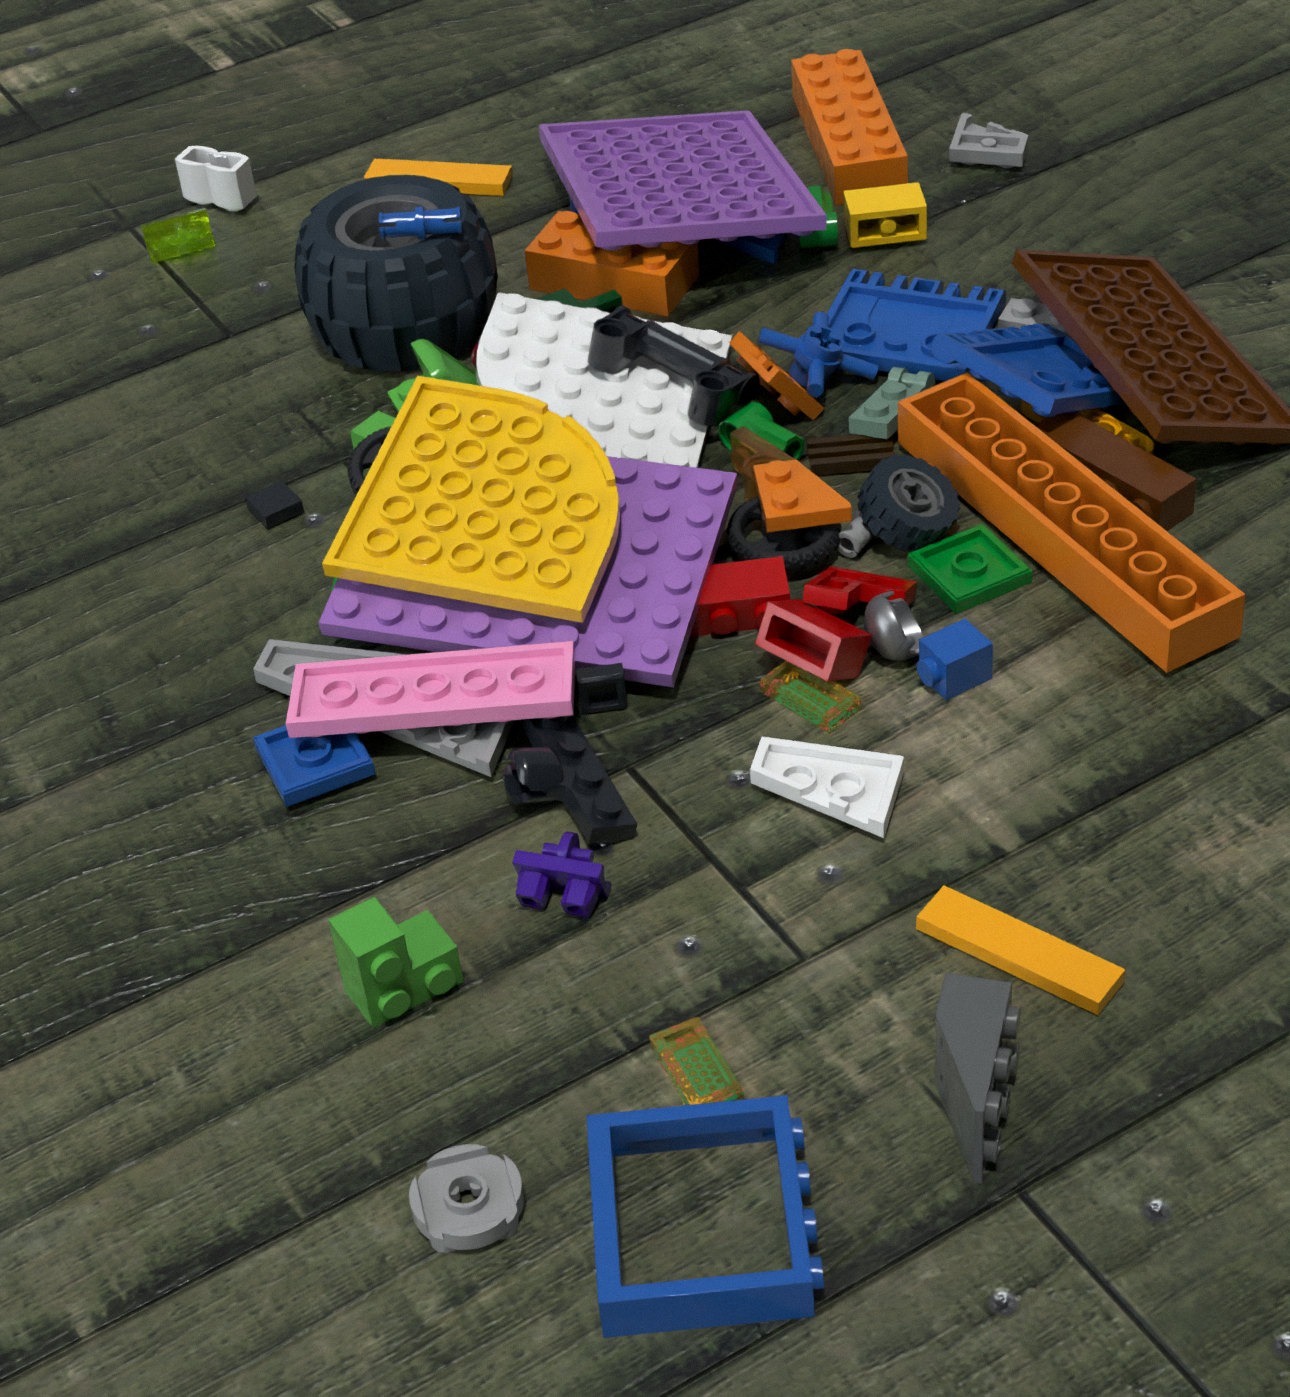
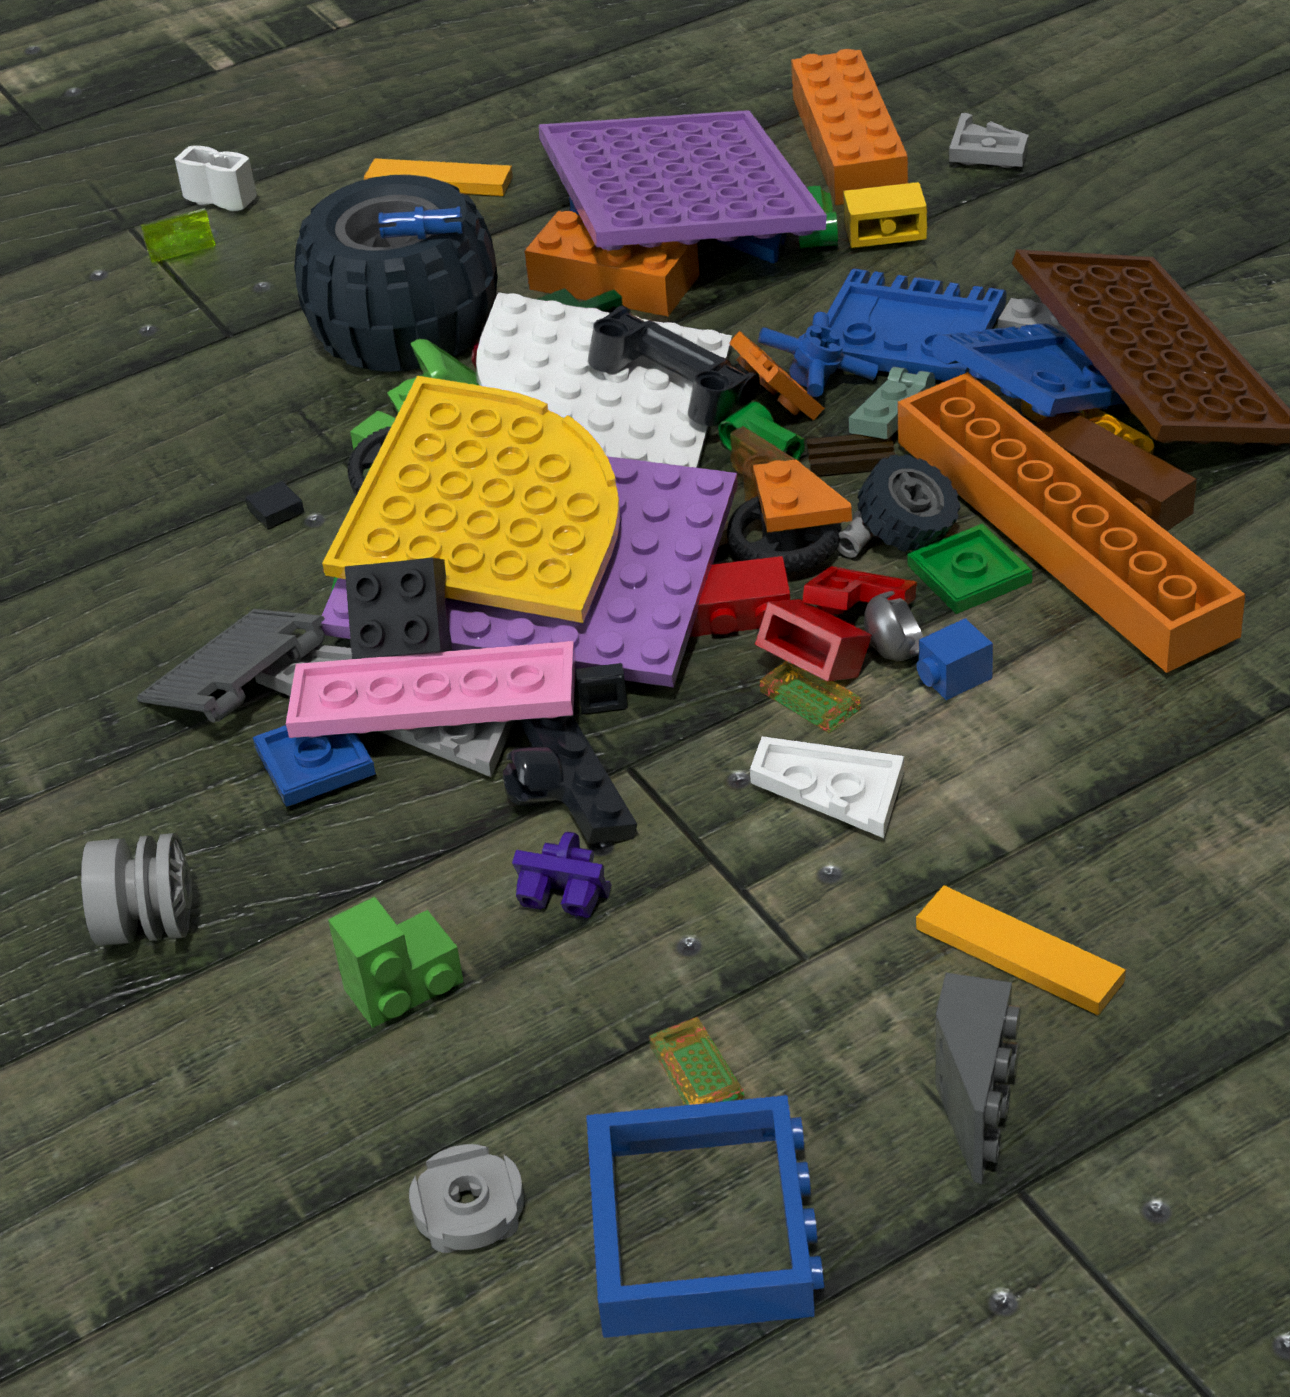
none -> light grey wheel [81,833,192,946]
none -> dark grey window [137,609,325,723]
none -> black brick [345,558,452,659]

